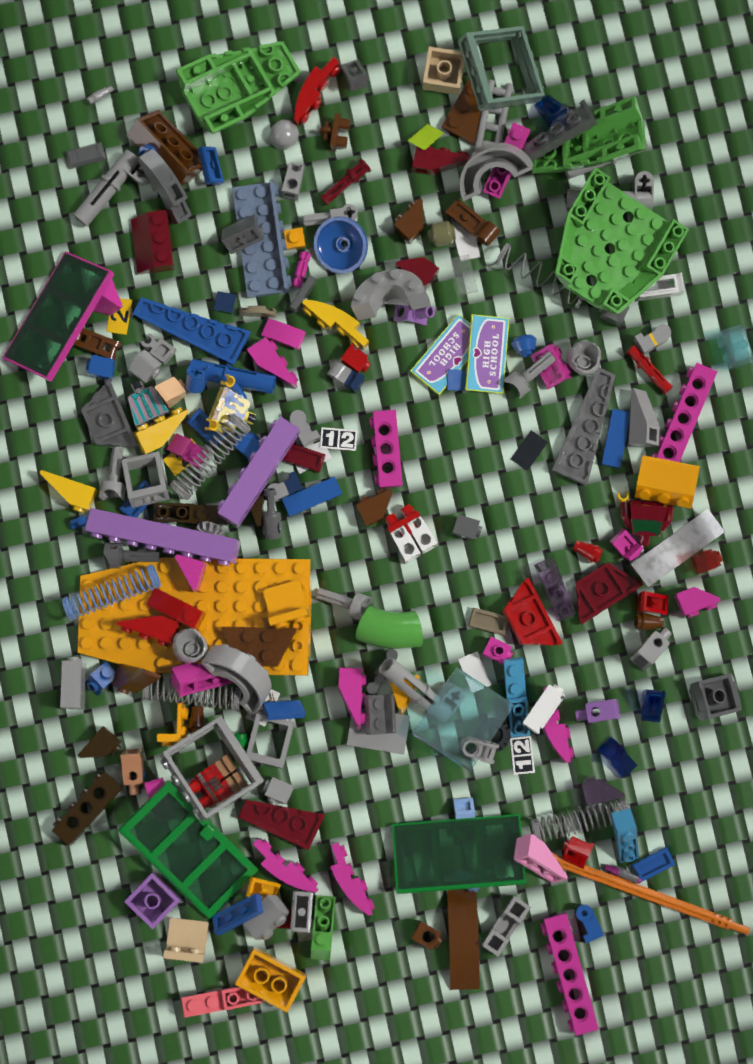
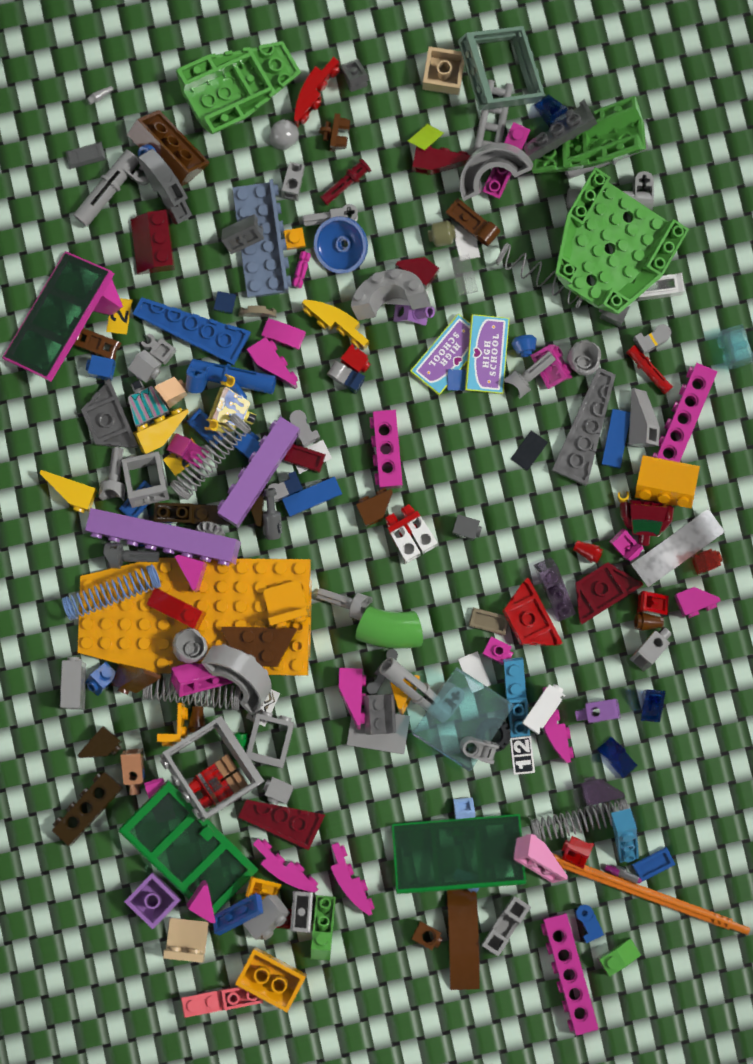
blue tile [69,516,88,530] -> none
red slope [117,615,182,647] -> none
blue tile [198,146,224,185] -> none
blue tile [262,700,306,720] -> none
dark grey tile [290,275,317,314] -> none
sticker [320,427,358,451] -> none
reddish brown slope [394,198,423,244] -> none
reddish brown wing [441,79,481,146] -> none
dark grey slope [689,673,742,721] -> none
none -> dark pink slope [187,880,215,923]
none -> bright green slope [597,938,641,977]

